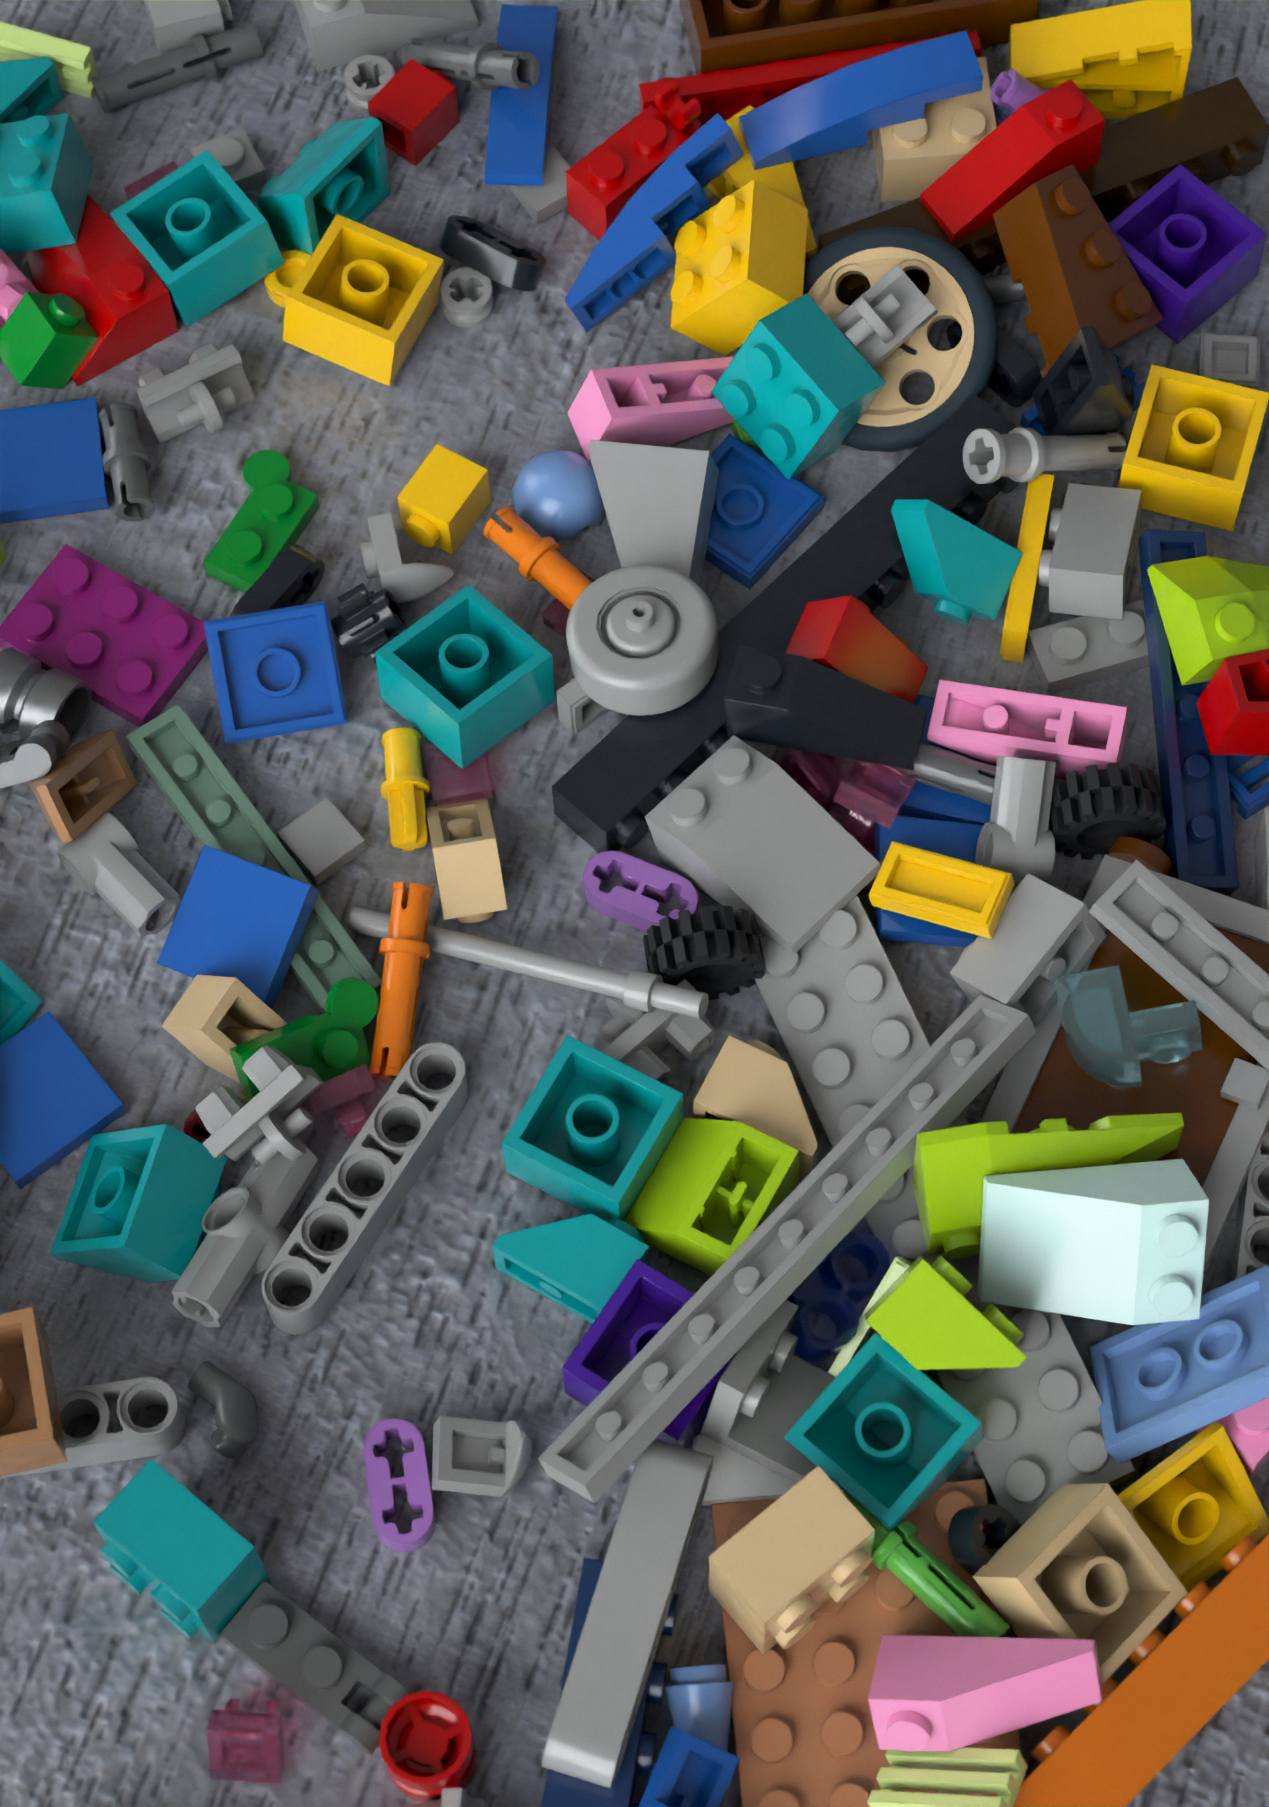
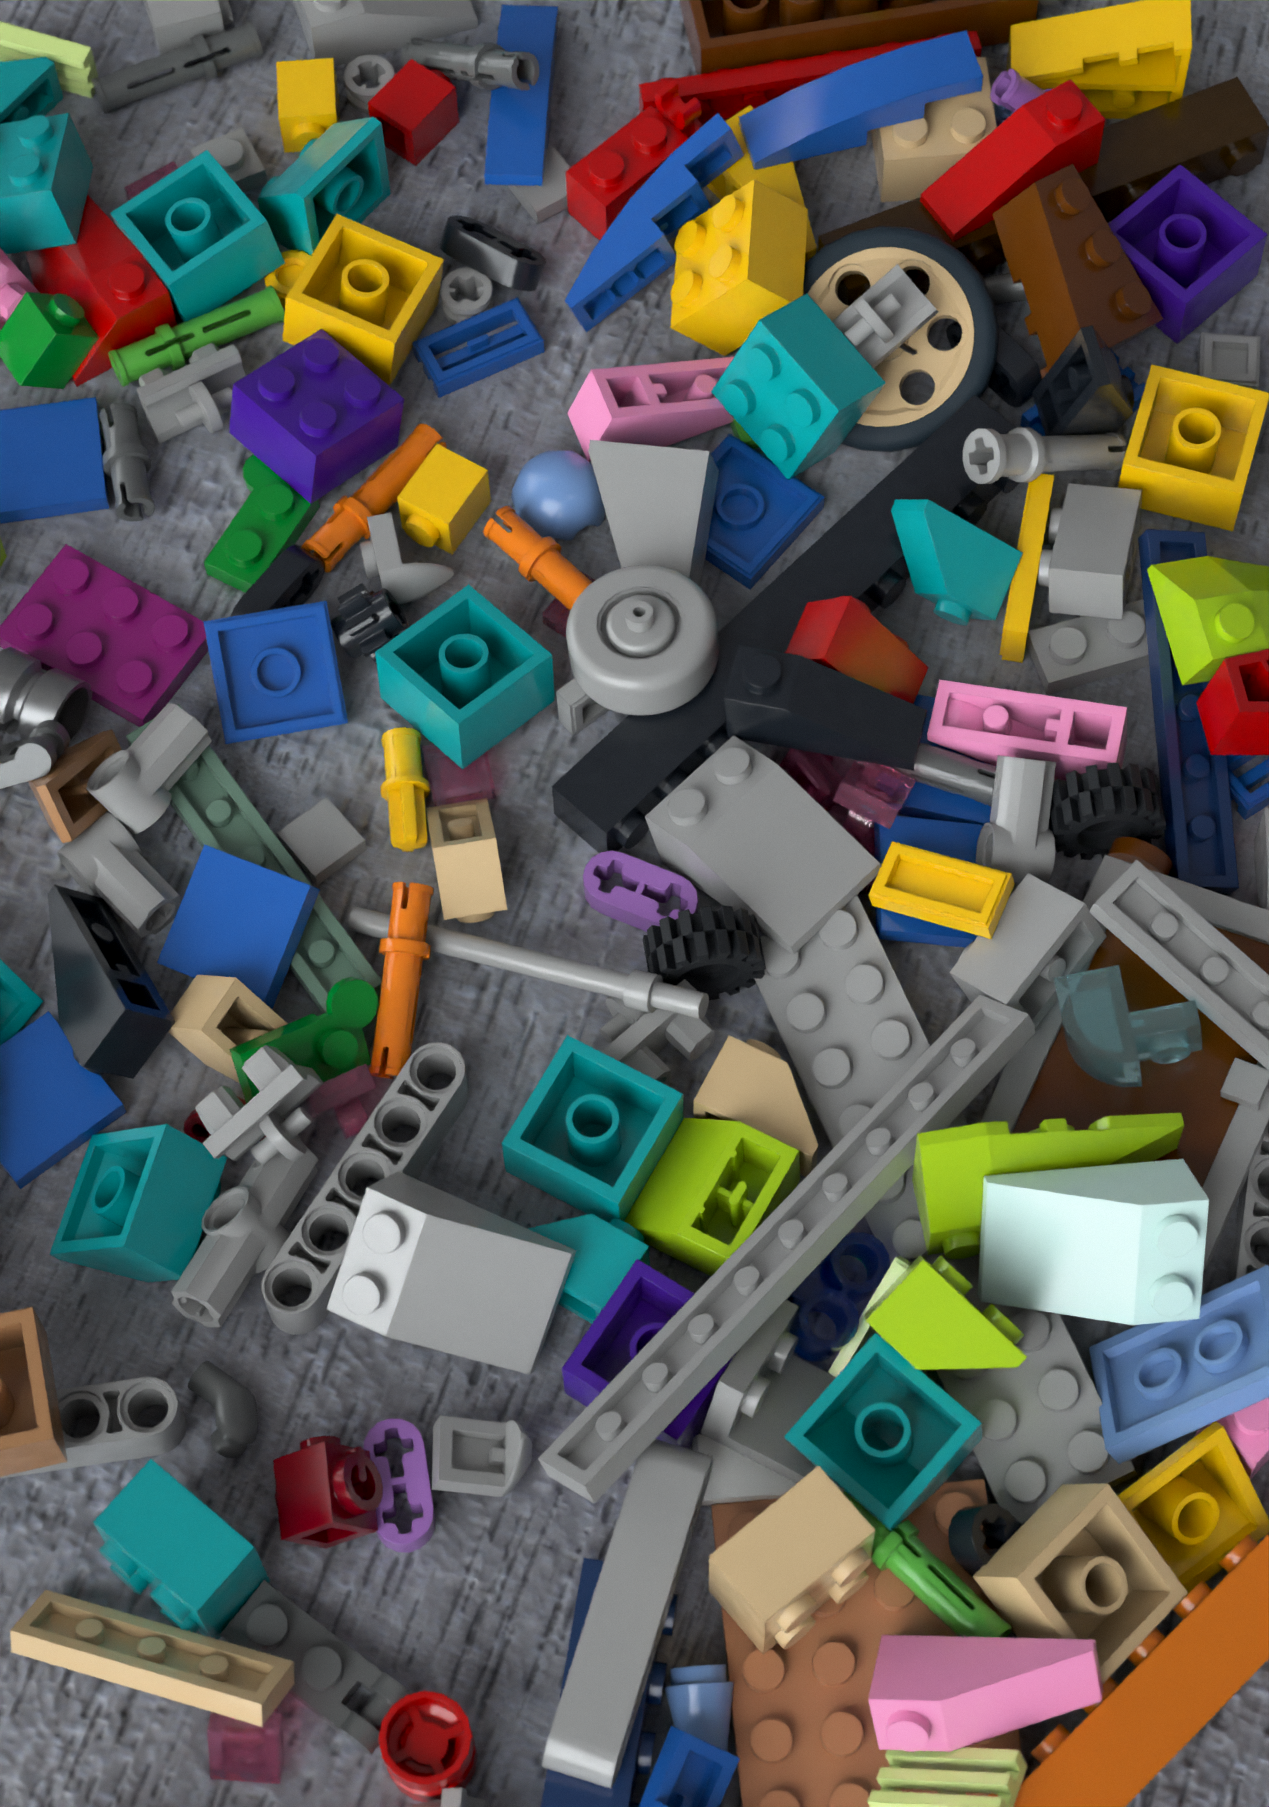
none -> tan plate [10,1590,294,1727]
none -> black slope [48,884,175,1079]
none -> light grey piece [86,703,212,834]
none -> bright green pin [108,286,284,387]
none -> dark purple brick [229,329,404,504]
none -> dark red brick [273,1436,383,1549]
none -> yellow brick [276,58,340,153]
none -> orange pin [302,423,447,573]
none -> light grey slope [327,1171,576,1375]
none -> blue tile [412,297,545,398]

